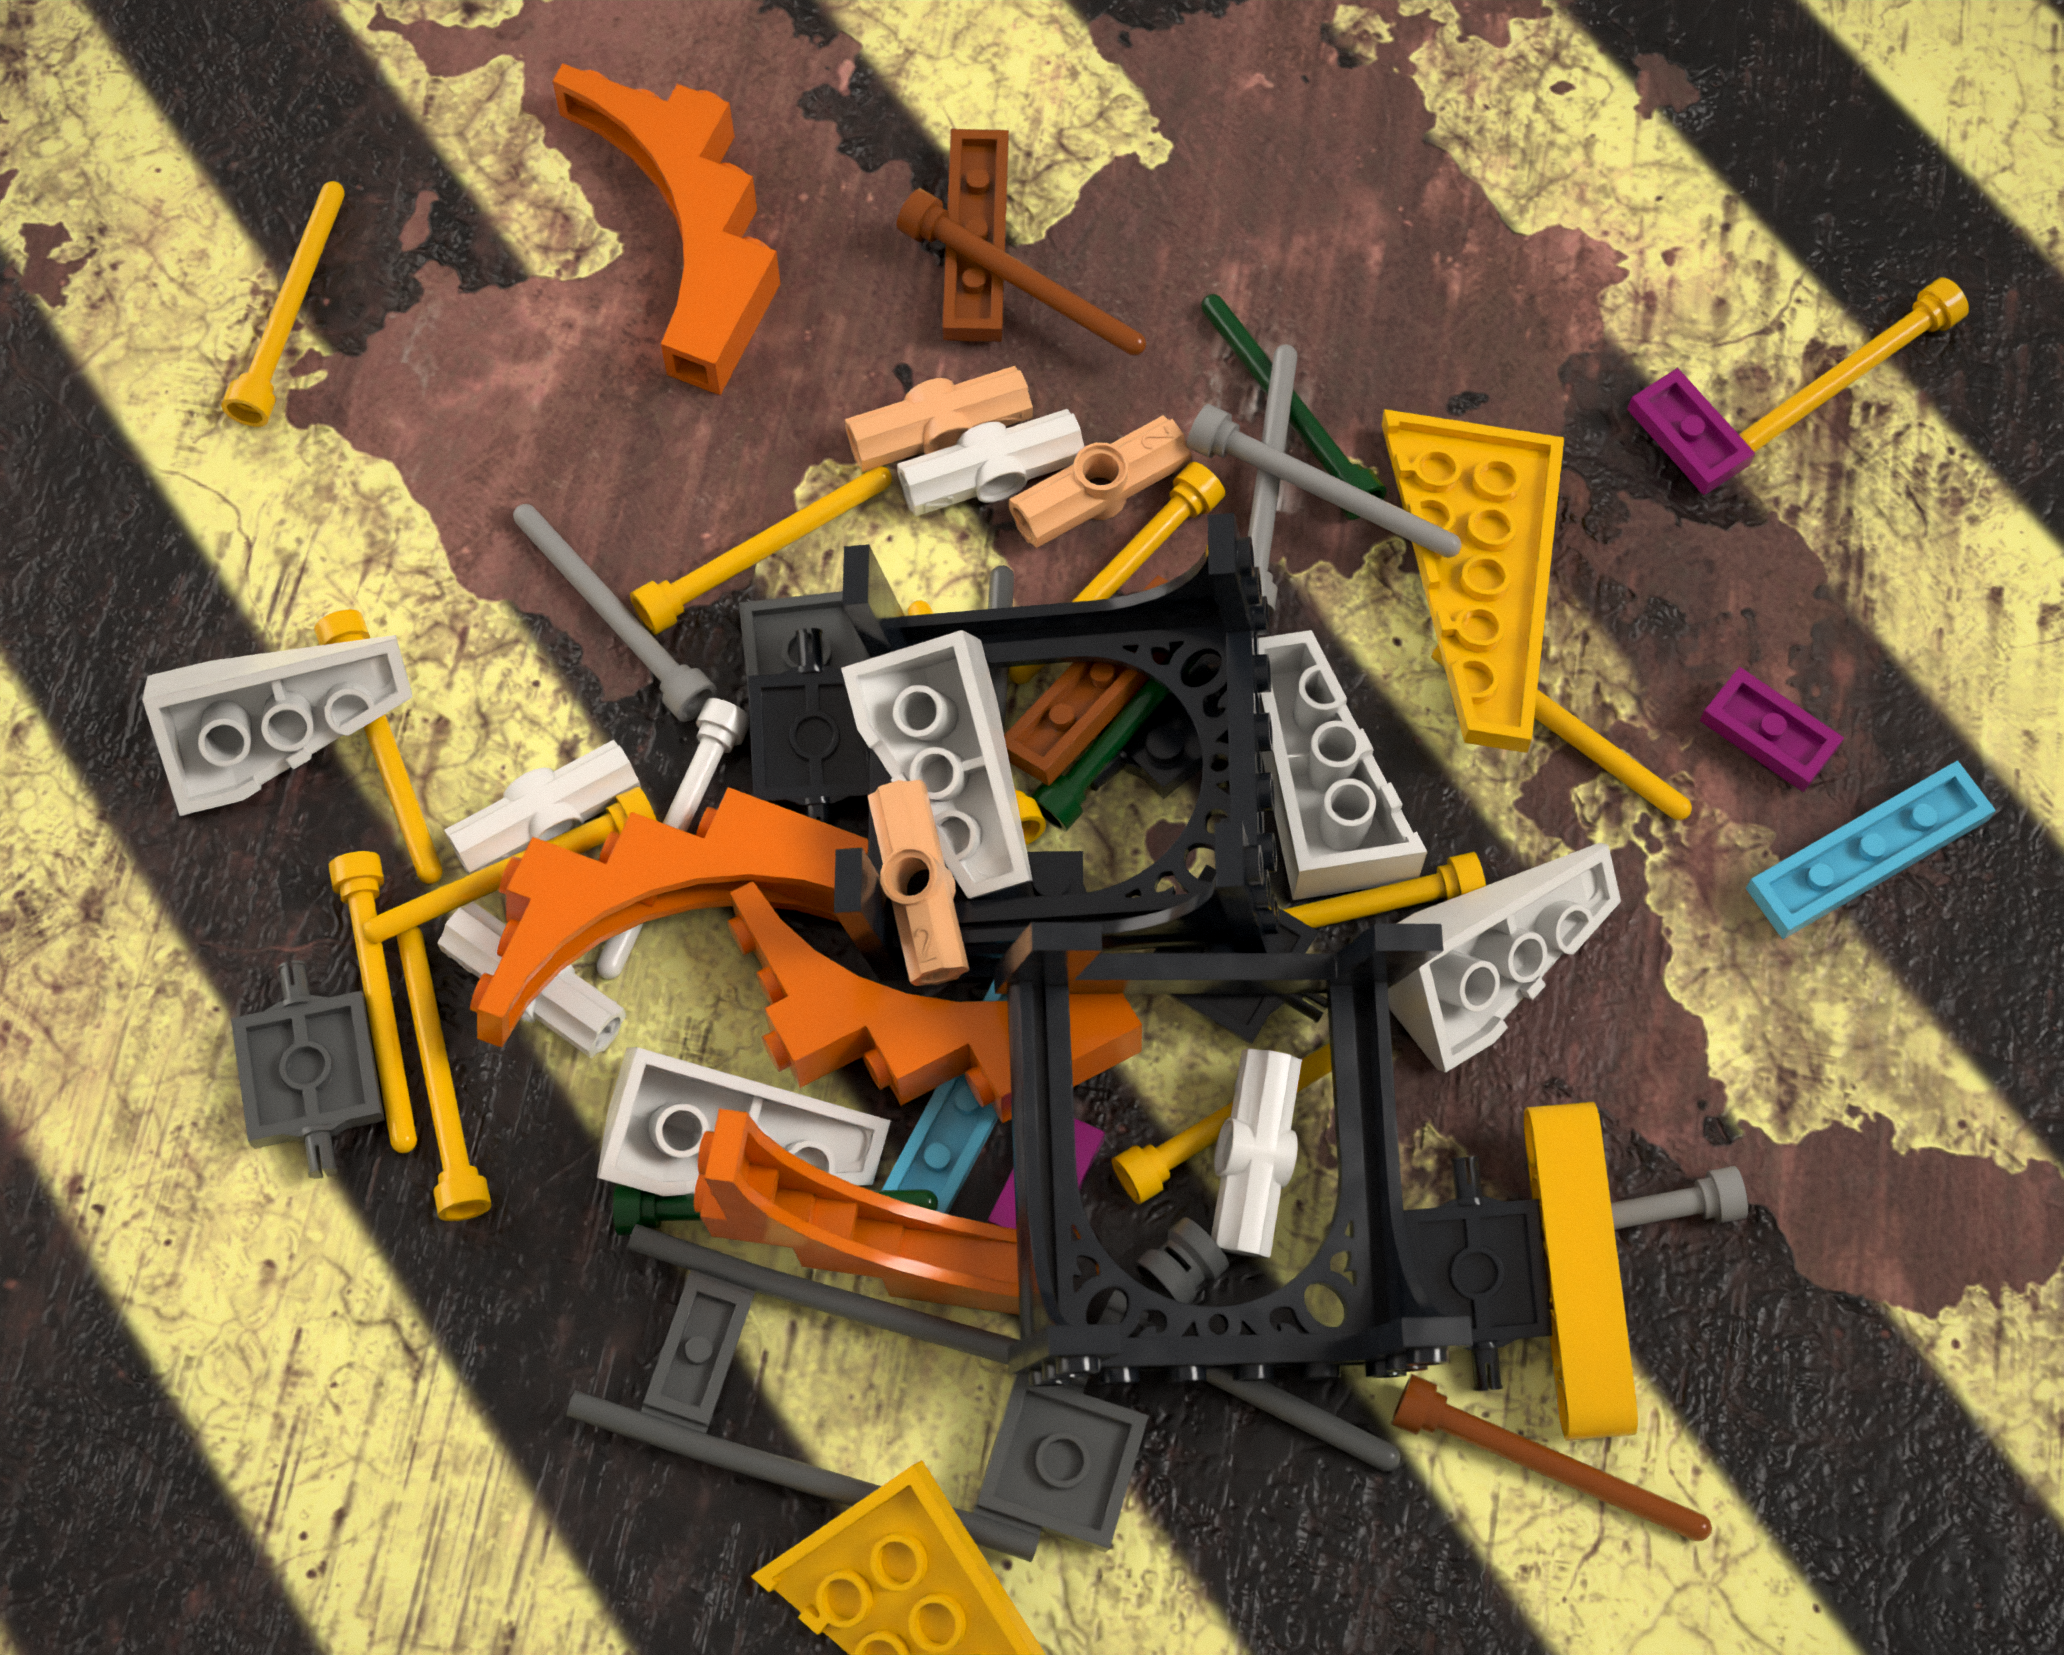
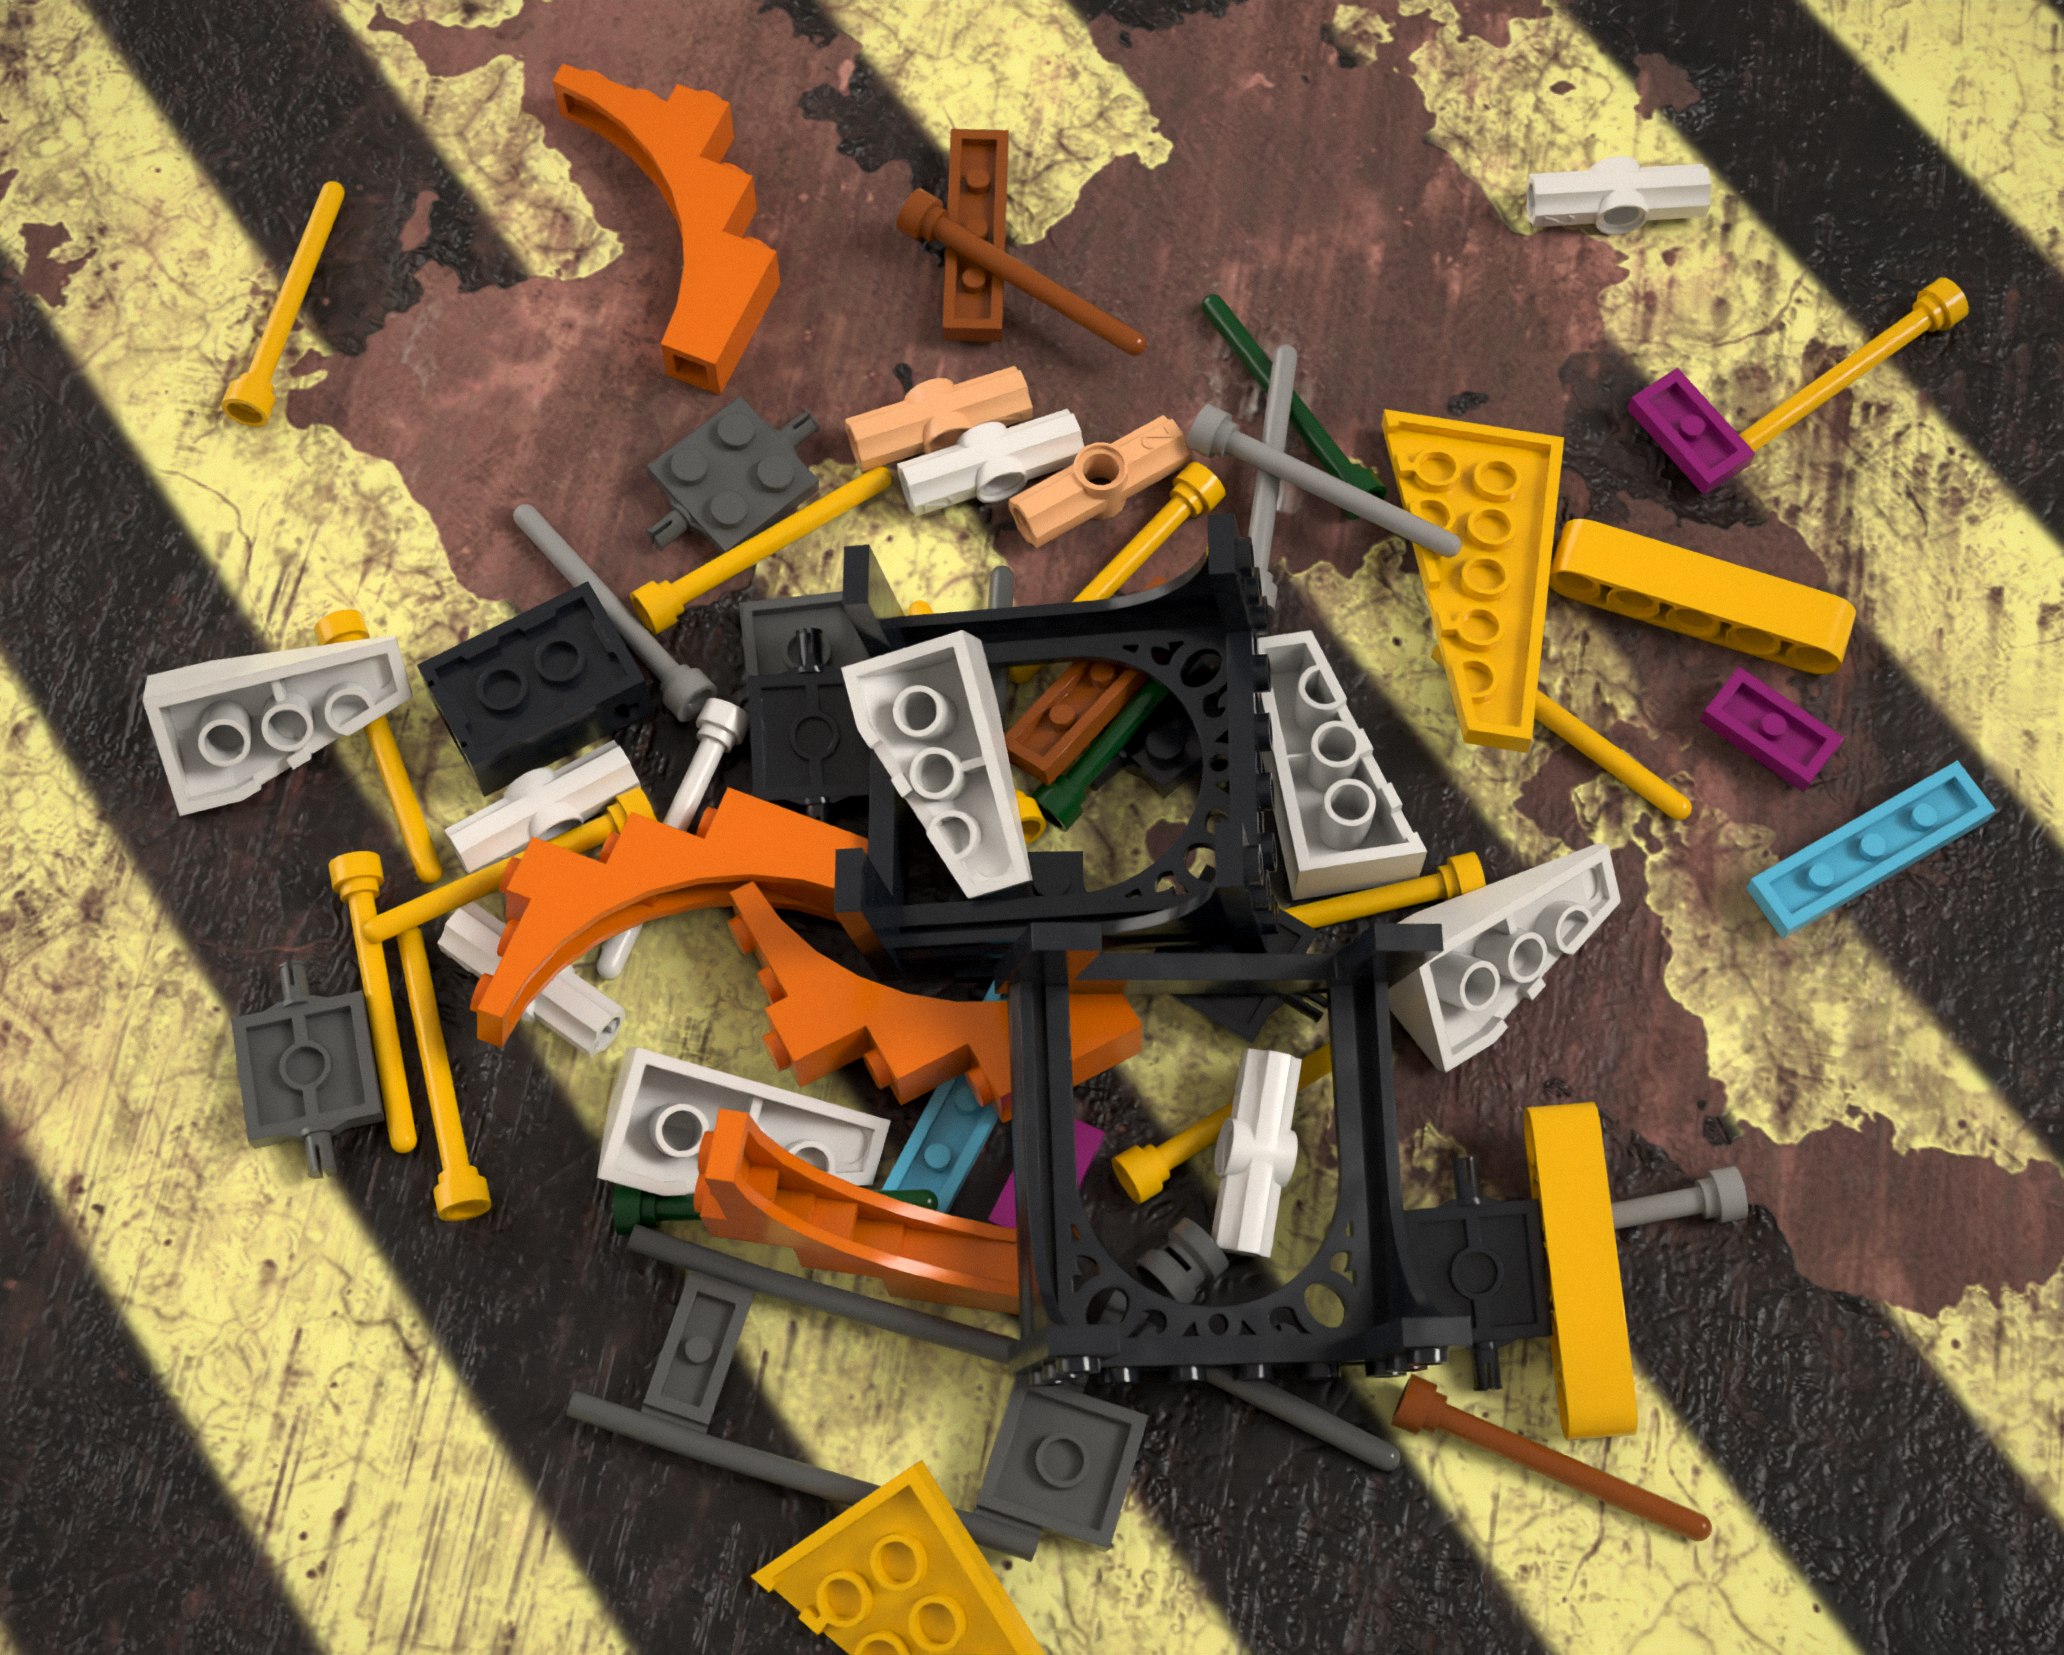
light nougat piece [868,779,970,986] -> none
none -> black piece [417,581,653,797]
none -> dark grey plate [645,396,820,555]
none -> white piece [1526,156,1711,235]
none -> yellow beam [1549,519,1856,675]

